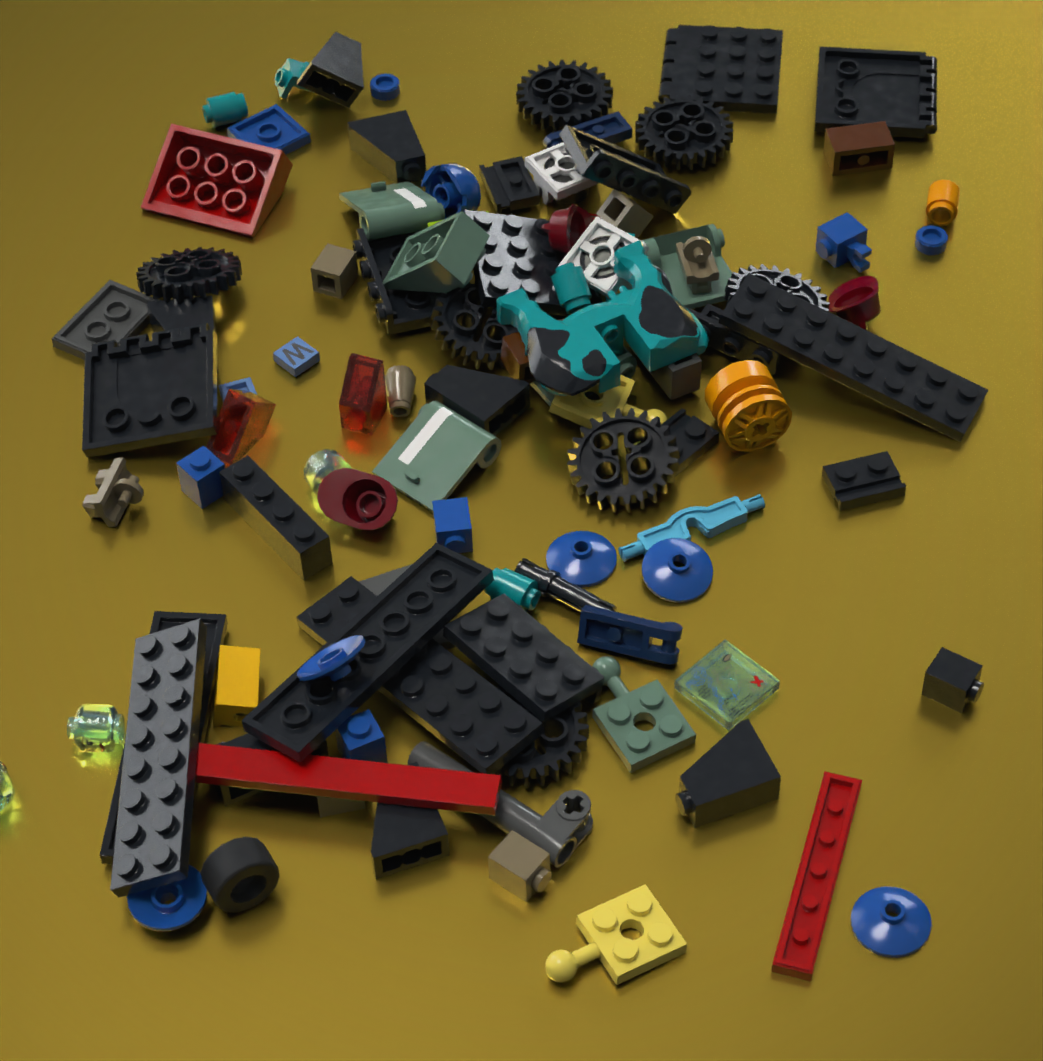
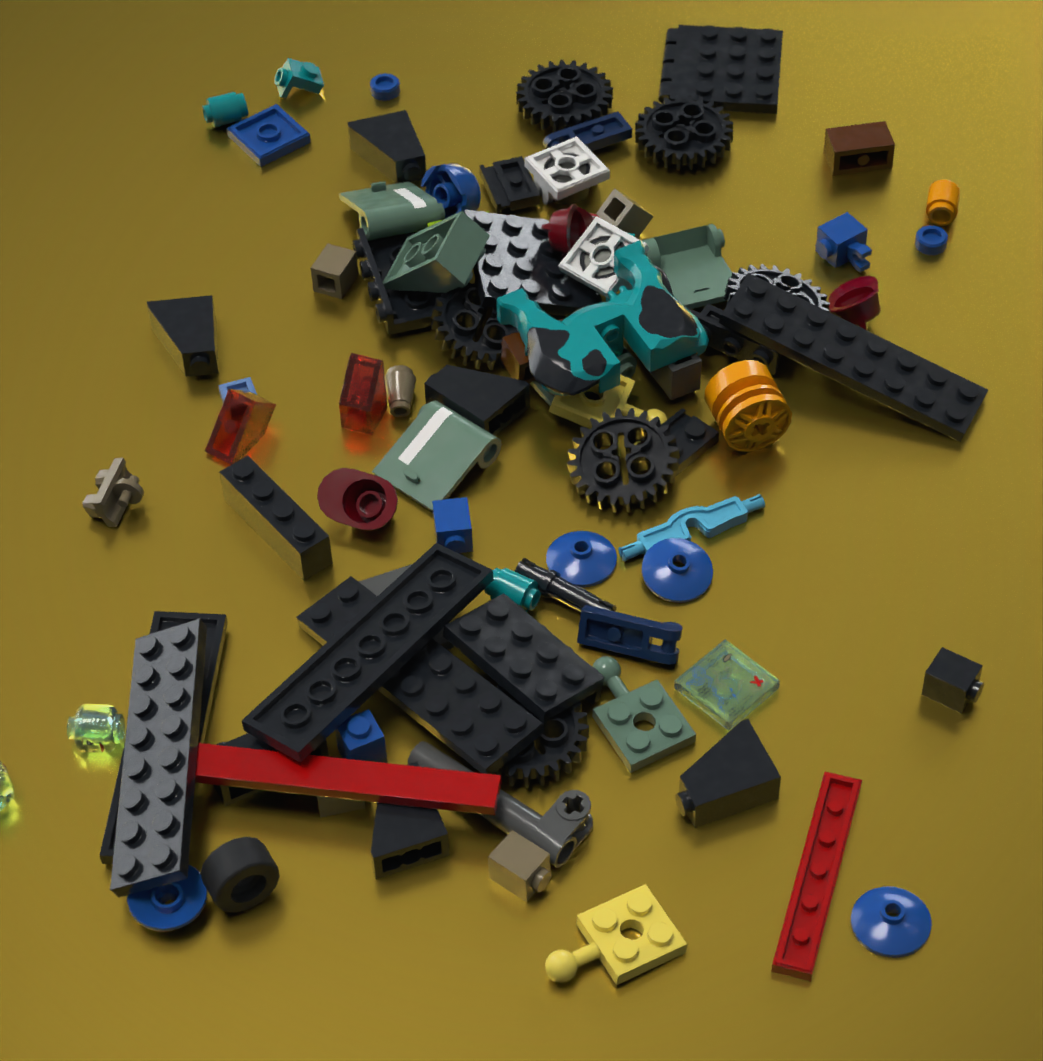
dark grey tile [51,280,159,360] -> none
black hinge [82,323,217,458] -> none
black gear [136,247,242,302] -> none
red slope [140,124,293,238] -> none
brick [176,445,225,509] -> none
yellow hinge [213,645,261,727] -> none
medium blue tile [273,336,320,377] -> none
black slope [297,32,364,108] -> none
blue dish [297,635,366,681] -> none
clear light blue head [303,449,352,495] -> none
teal brick [551,263,592,314] -> none
black bracket [559,125,692,214] -> none
dark tan hips [676,236,719,294] -> none
black hinge [814,47,938,138] -> none
black plate [822,451,906,511] -> none

